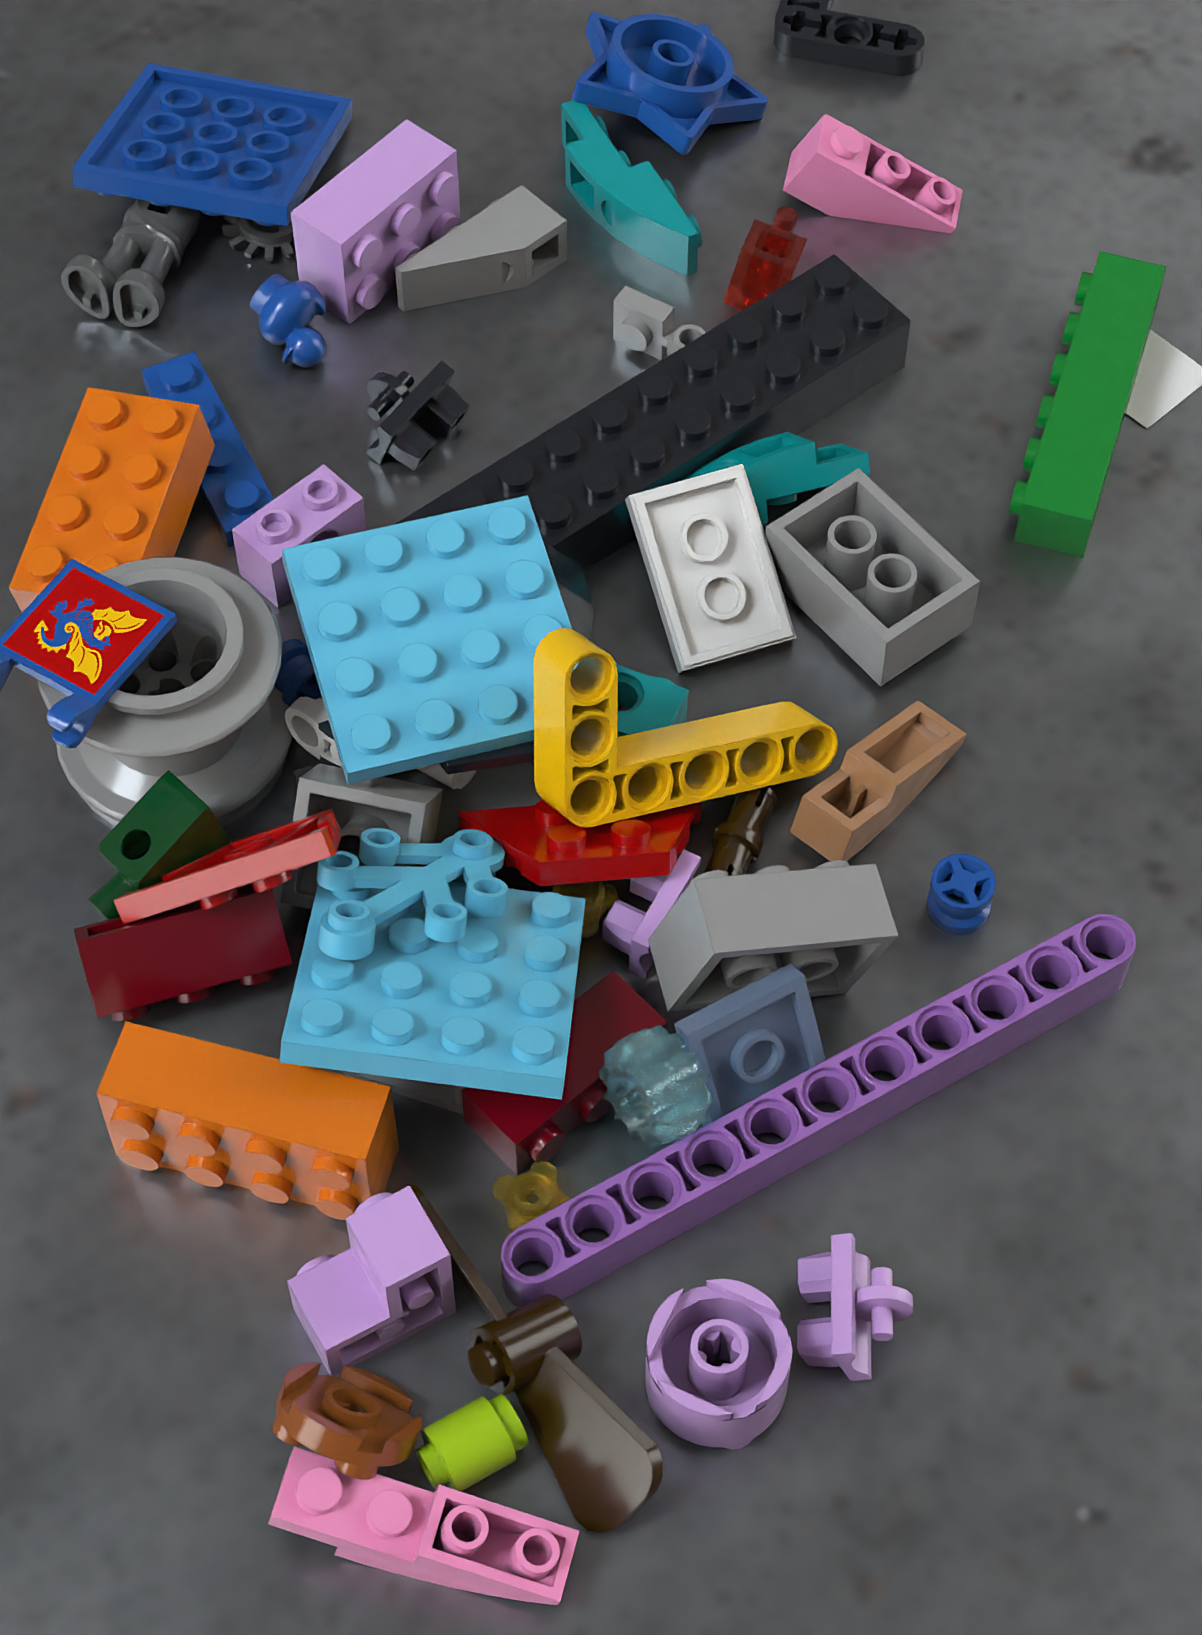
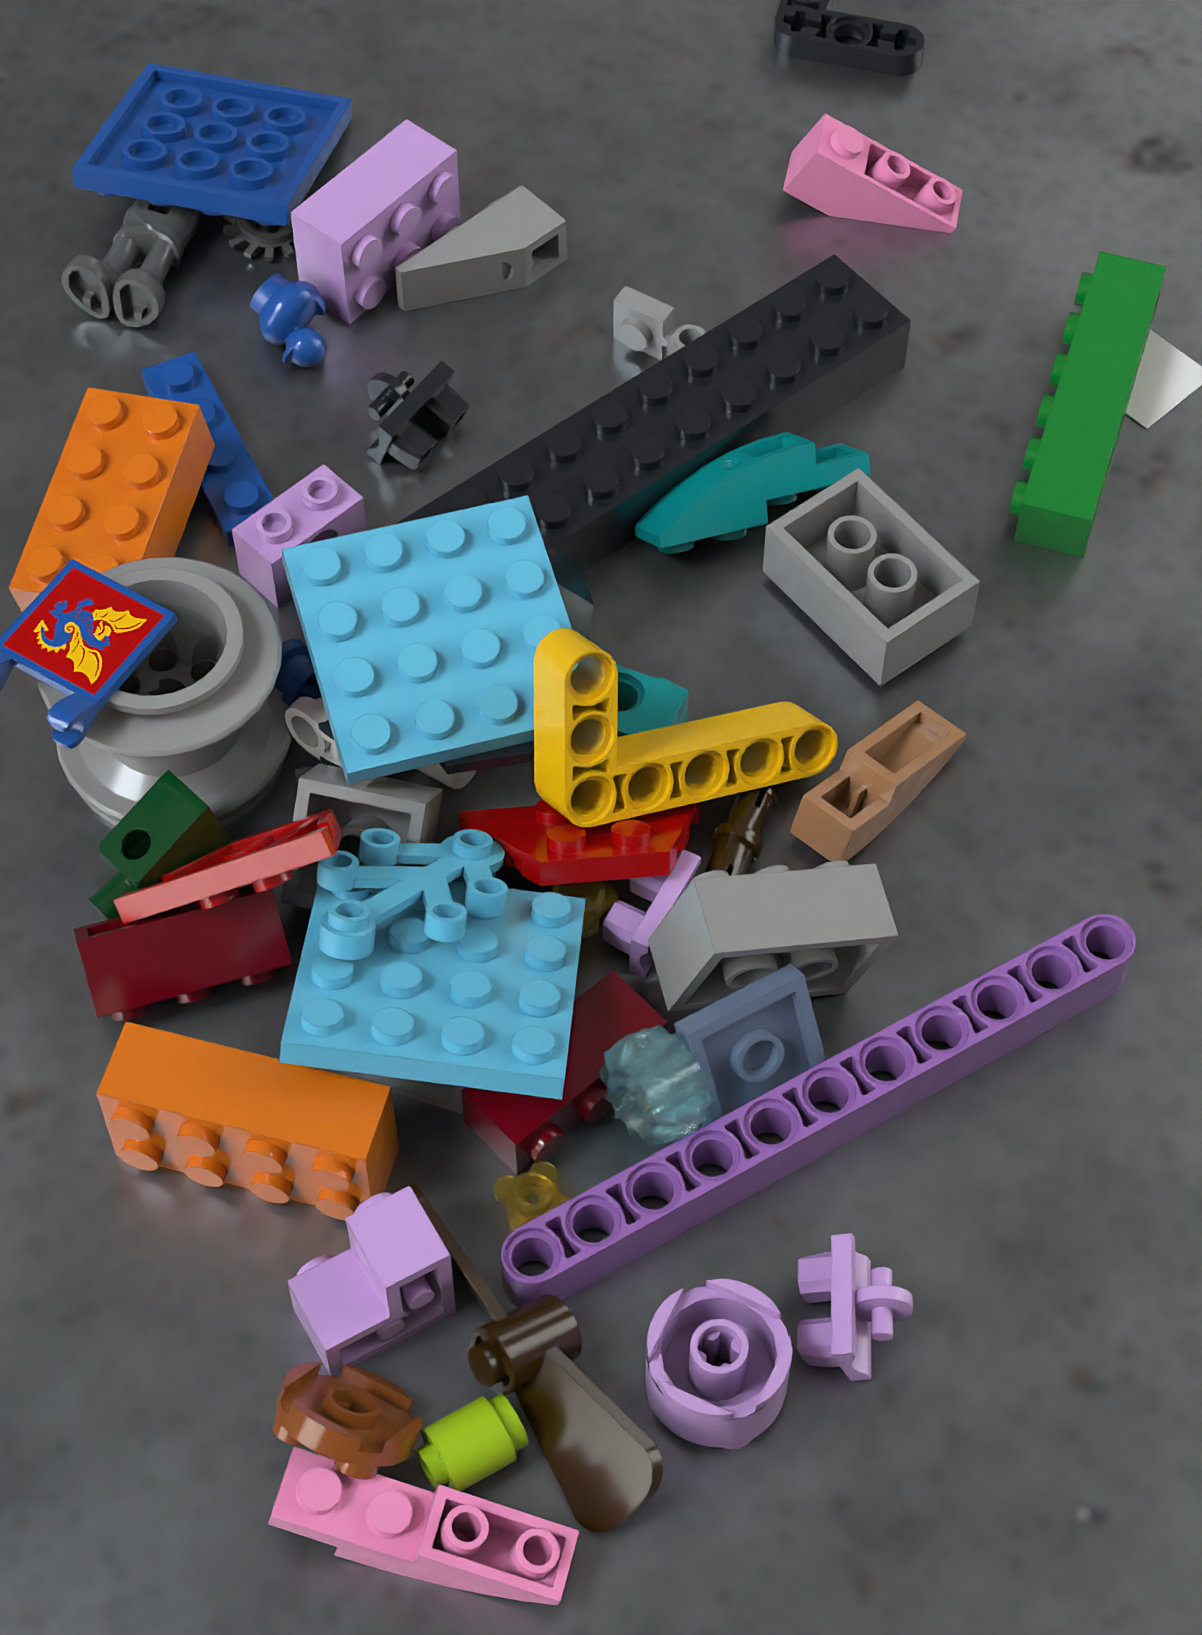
teal slope [561,100,703,276] -> none
blue plate [572,12,769,155] -> none
white tile [625,464,797,674] -> none
clear red brick [723,206,807,311] -> none
blue wheel [926,853,996,935] -> none

